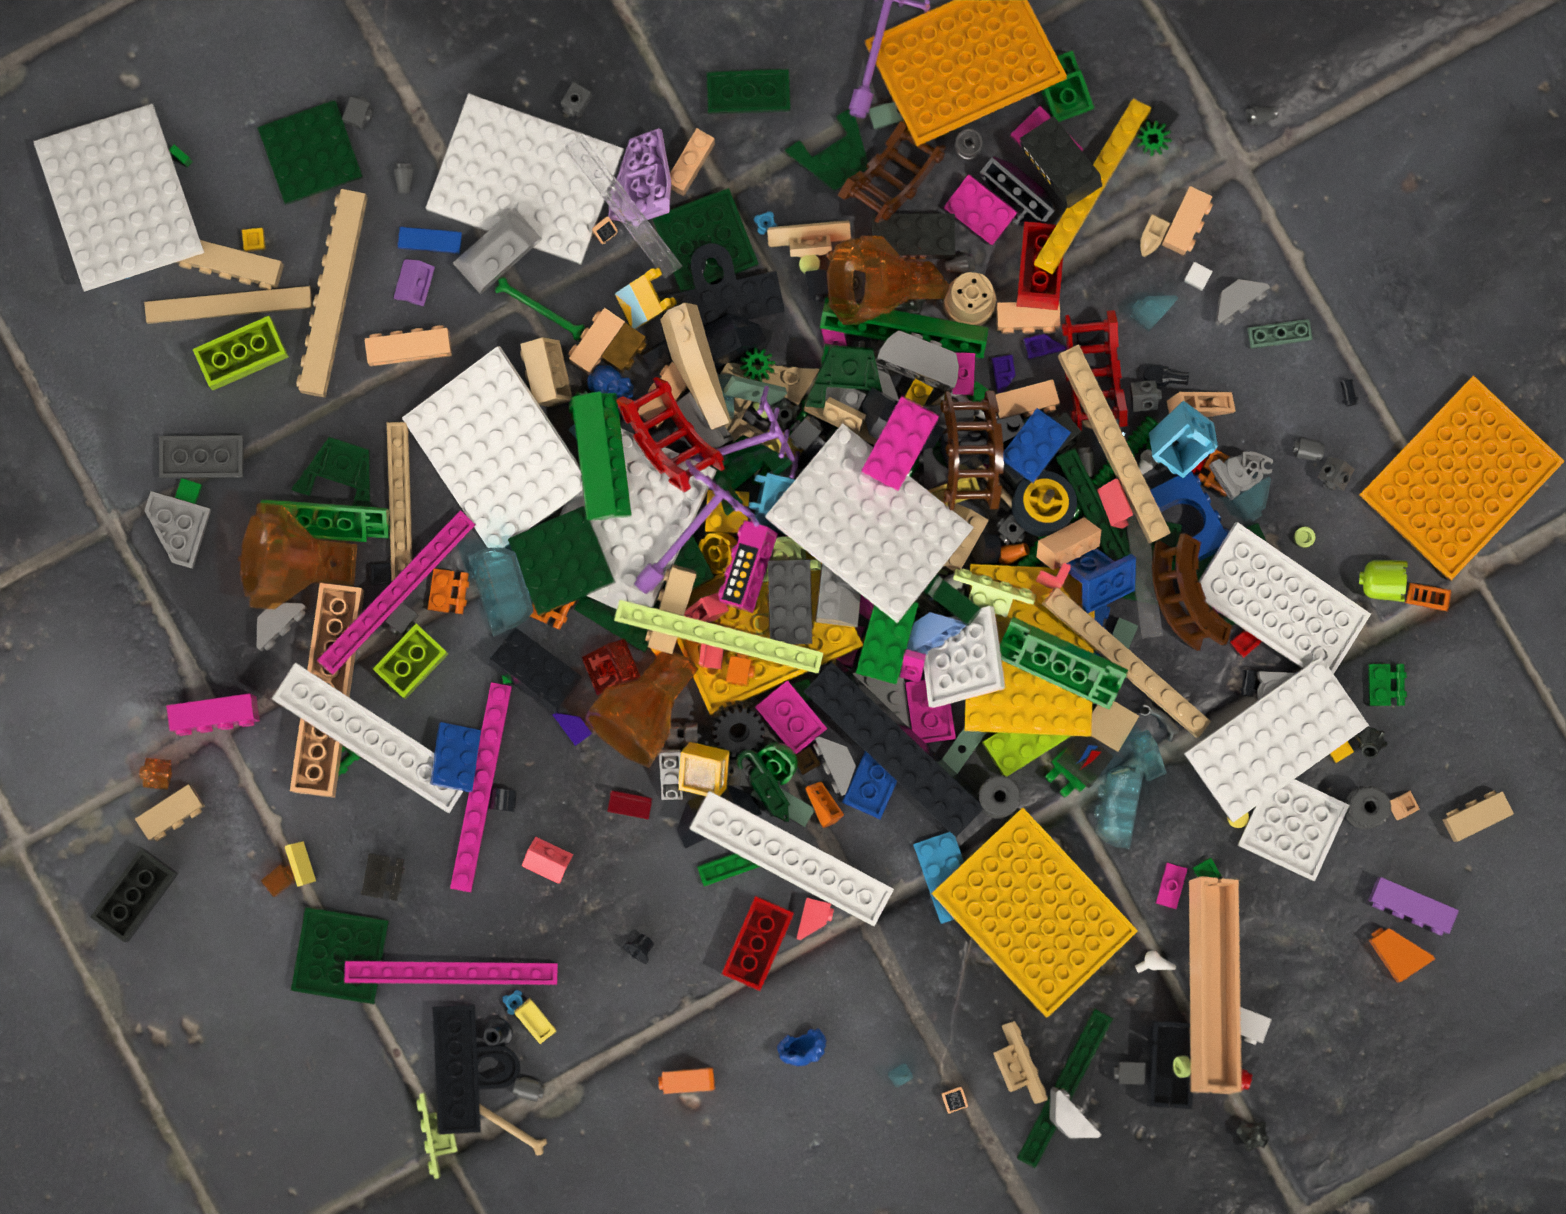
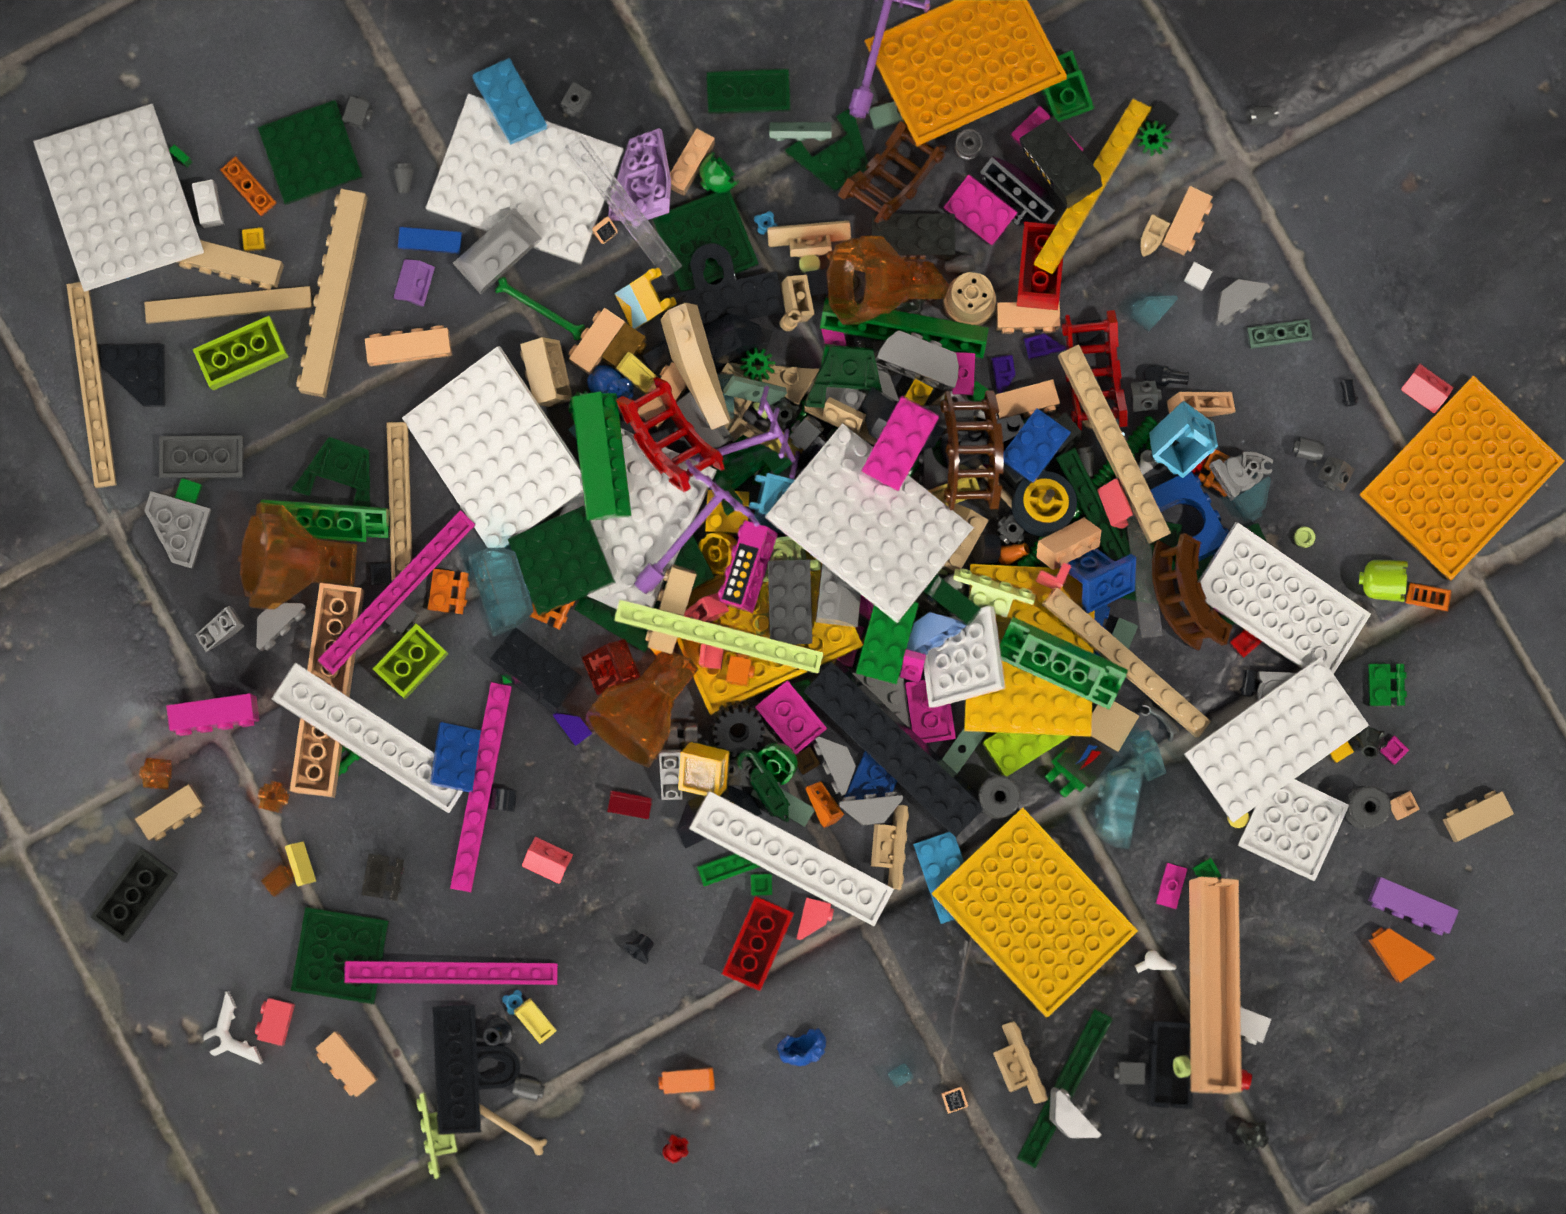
none -> tan plate [67,282,117,488]
none -> black plate [101,344,165,407]
none -> white brick [192,179,224,228]
none -> light grey slope [196,606,244,652]
none -> white piece [203,991,264,1064]
none -> orange tile [220,156,277,217]
none -> coral brick [255,998,295,1046]
none -> clear orange brick [257,781,290,814]
none -> light nougat brick [315,1031,378,1097]
none -> dark azure plate [473,59,547,145]
none -> light yellow tile [616,352,657,394]
none -> red brick [662,1135,689,1163]
none -> green cylinder [699,152,739,193]
none -> green tile [751,874,772,896]
none -> sand green tile [769,122,831,141]
none -> tan hinge [780,274,814,331]
none -> light grey slope [839,792,903,826]
none -> tan bracket [871,805,909,890]
none -> dark pink tile [1380,735,1409,765]
none -> coral panel [1401,364,1453,413]

